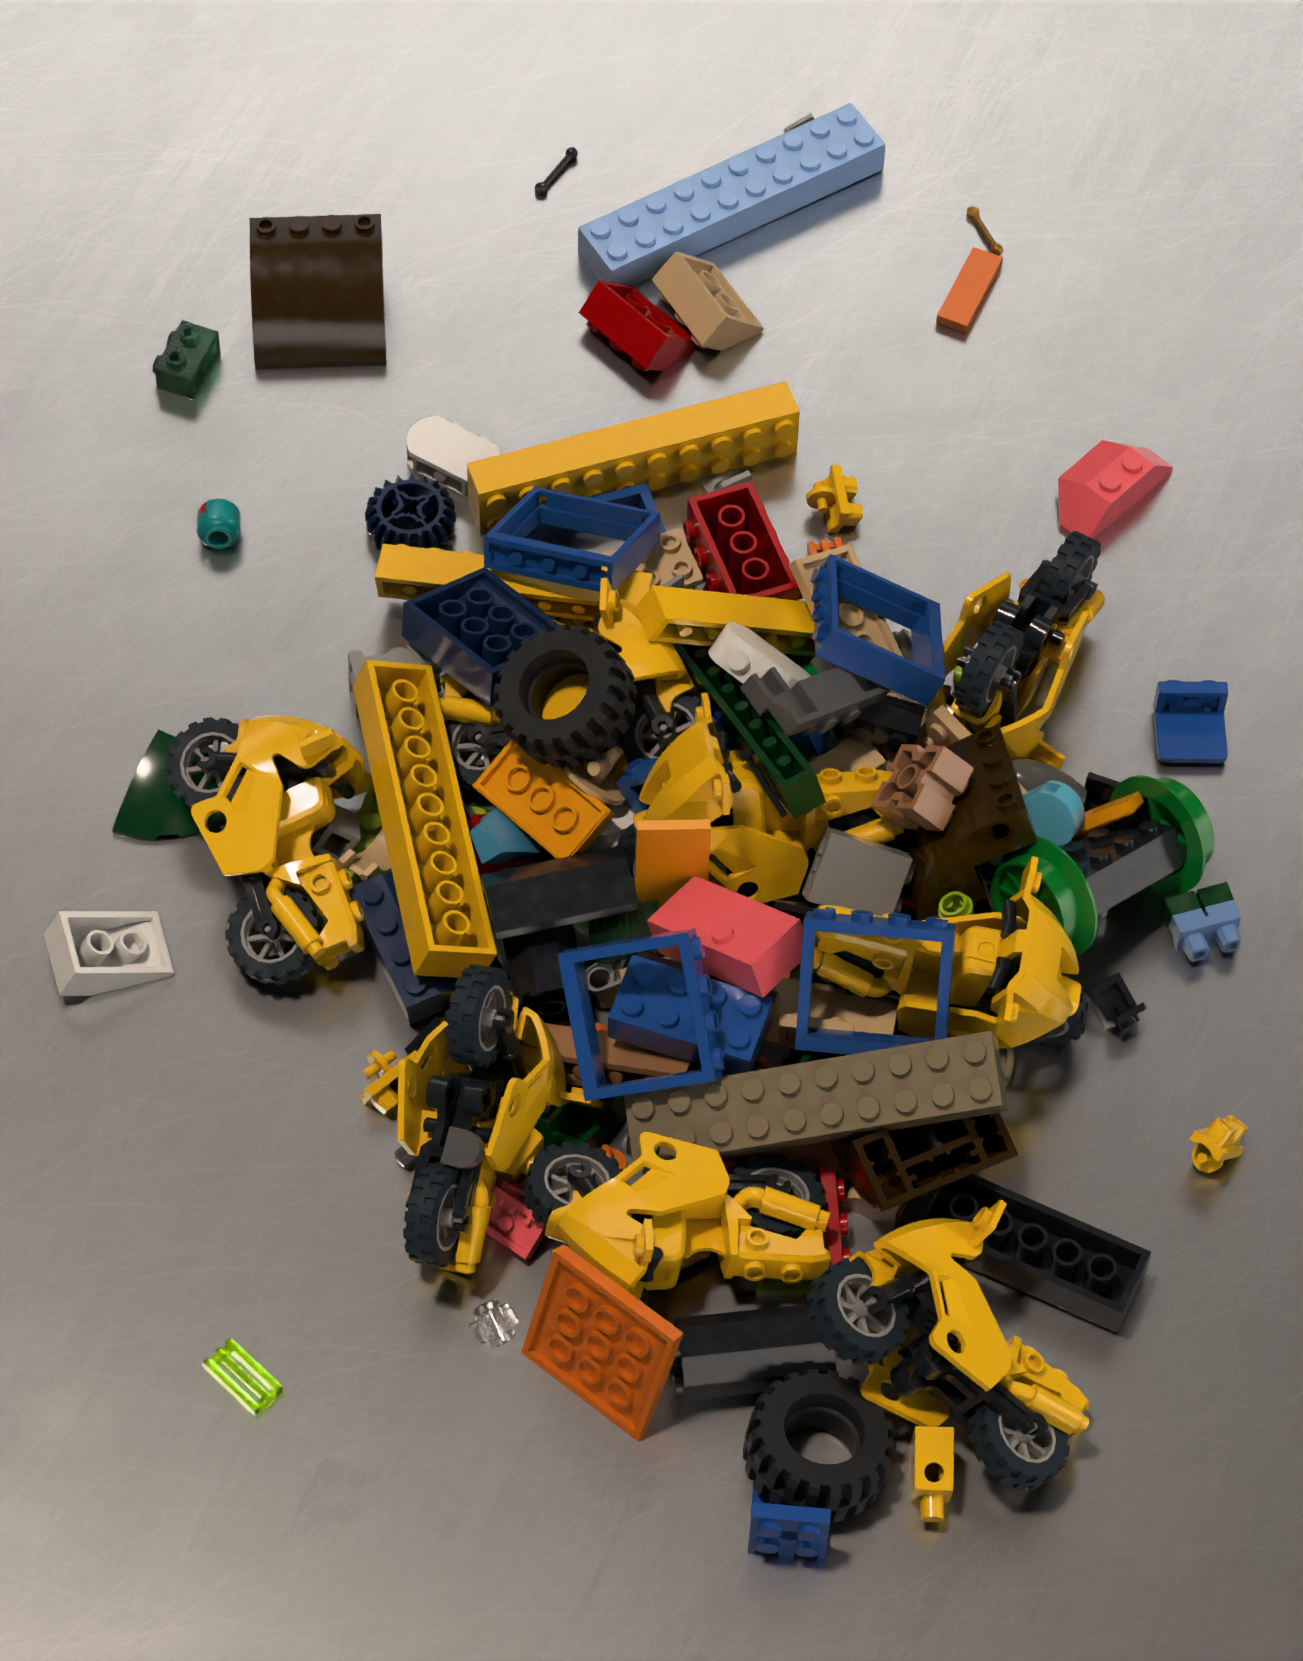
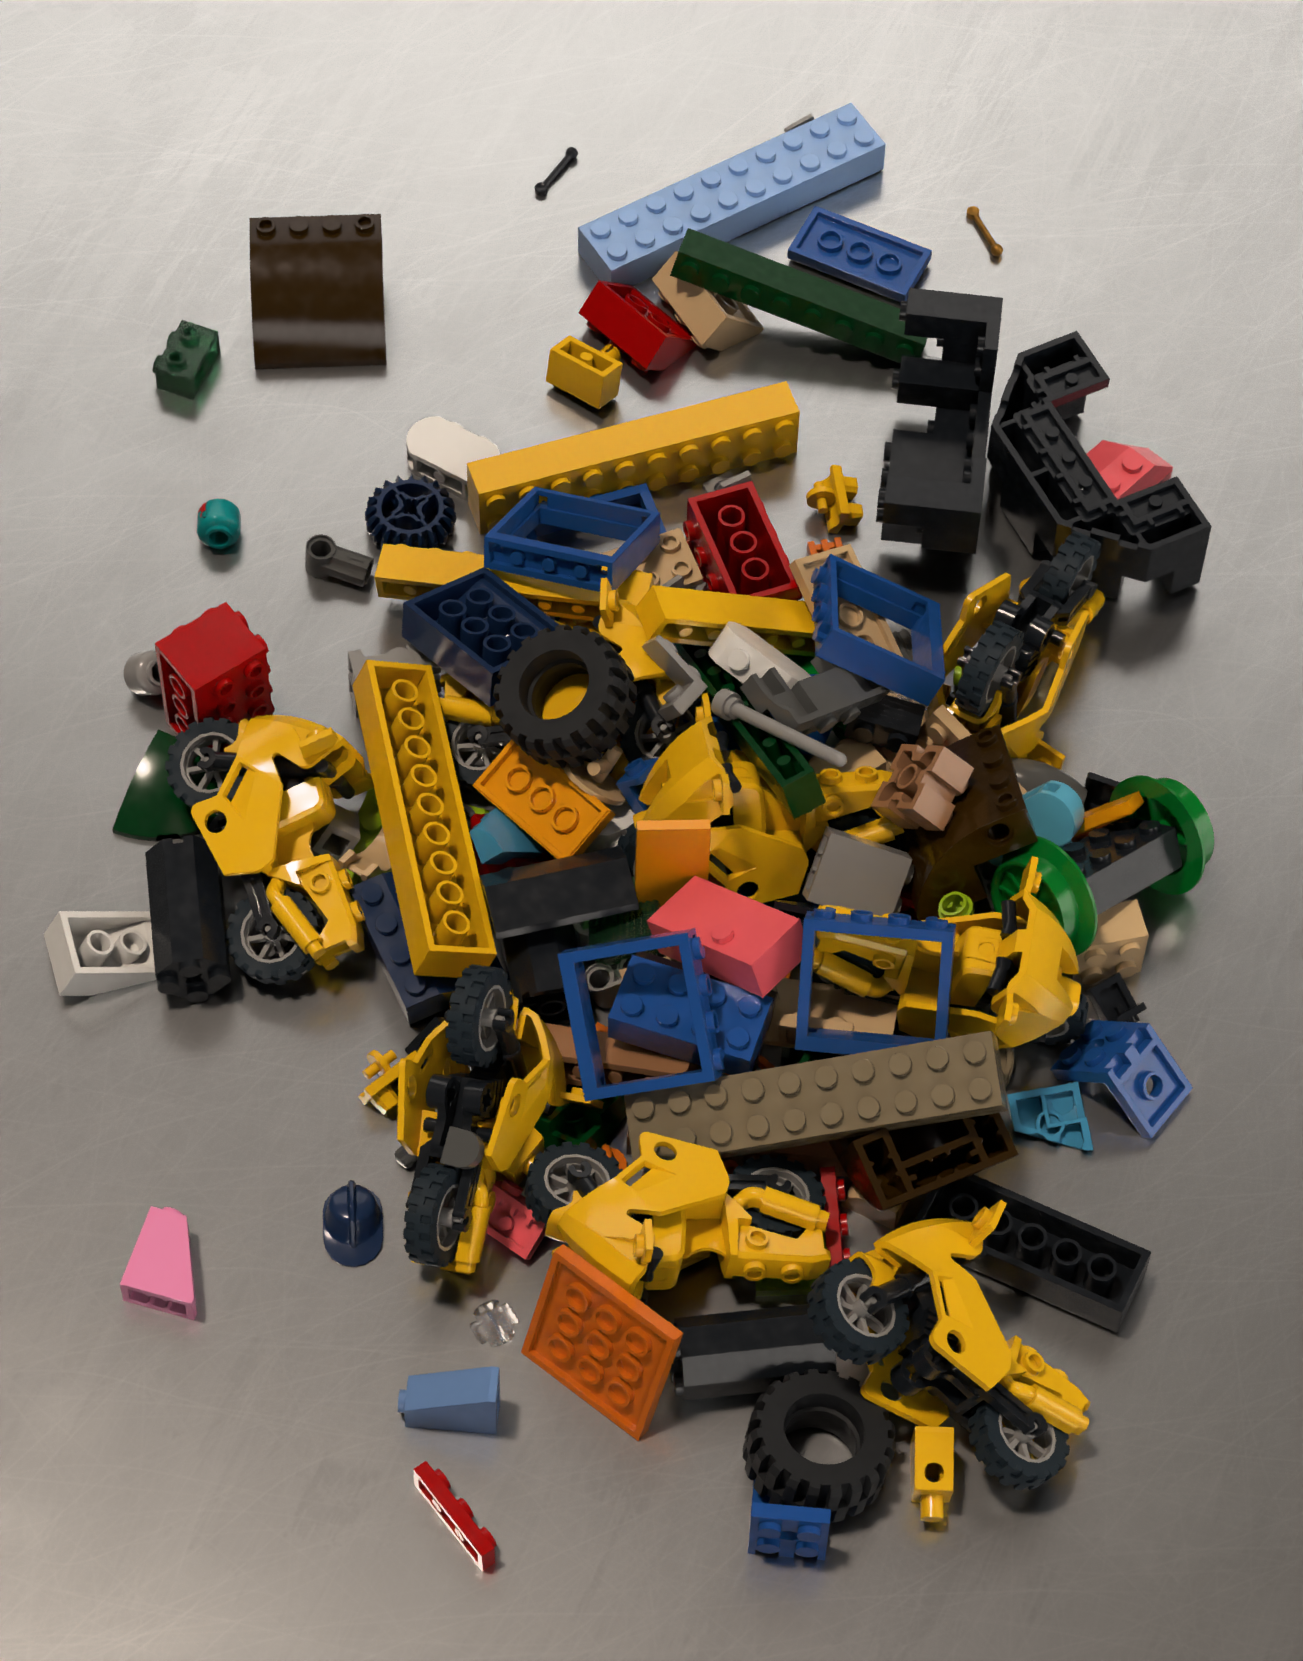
clear neon green tile [202,1337,283,1416] -> none
black piece [738,748,788,818] -> none
orange tile [936,247,1003,333] -> none
blue bracket [1153,680,1228,763] -> none
medium blue hips [1160,882,1241,962] -> none
yellow hips [1189,1115,1249,1173] -> none
none -> bright pink slope [120,1206,197,1320]
none -> light grey head [124,650,162,696]
none -> black brick [145,835,231,1003]
none -> red brick [155,602,275,752]
none -> dark grey piece [305,534,374,587]
none -> dark blue piece [323,1180,383,1267]
none -> medium blue slope [398,1366,500,1434]
none -> red plate [413,1461,497,1572]
none -> yellow brick [546,335,623,409]
none -> light grey bracket [642,635,708,722]
none -> dark green brick [670,228,928,363]
none -> light grey piece [711,689,847,767]
none -> blue plate [787,206,932,302]
none -> black brick [876,288,1003,554]
none -> black brick [987,331,1212,599]
none -> dark azure slope [1006,1082,1093,1151]
none -> blue bracket [1050,1020,1193,1138]
none -> tan brick [1068,899,1149,984]

